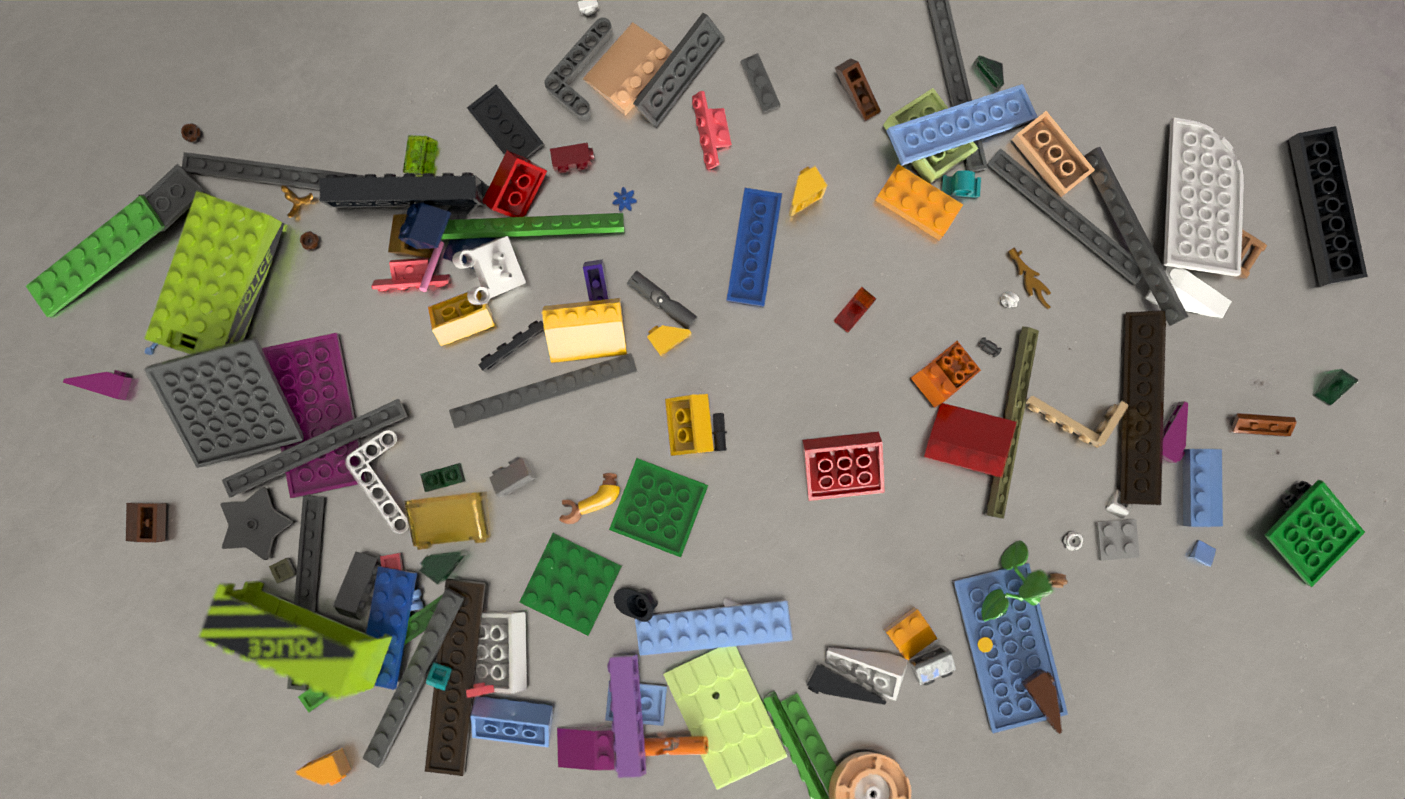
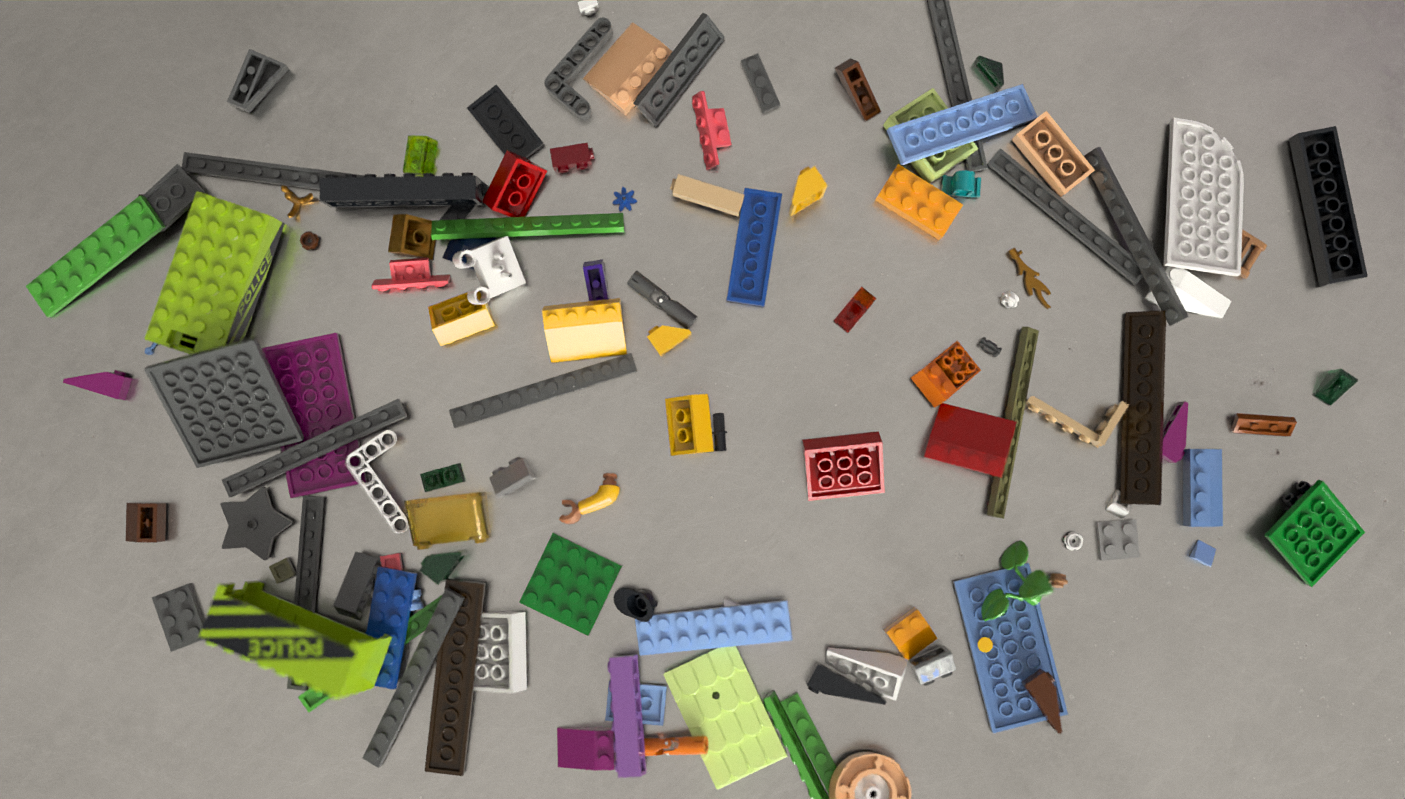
reddish brown plate [181,123,201,142] -> none
light orange slope [296,748,351,786] -> none
dark blue slope [398,203,451,249] -> none
bright pink bar [419,241,444,292] -> none
teal slope [426,662,452,690] -> none
coral plate [466,682,494,698] -> none
medium blue slope [471,696,553,747] -> none
black plate [478,320,545,372] -> none
green plate [609,458,708,557] -> none
none -> dark grey plate [152,583,204,652]
none -> dark grey wedge [227,49,289,113]
none -> tan brick [670,174,744,216]

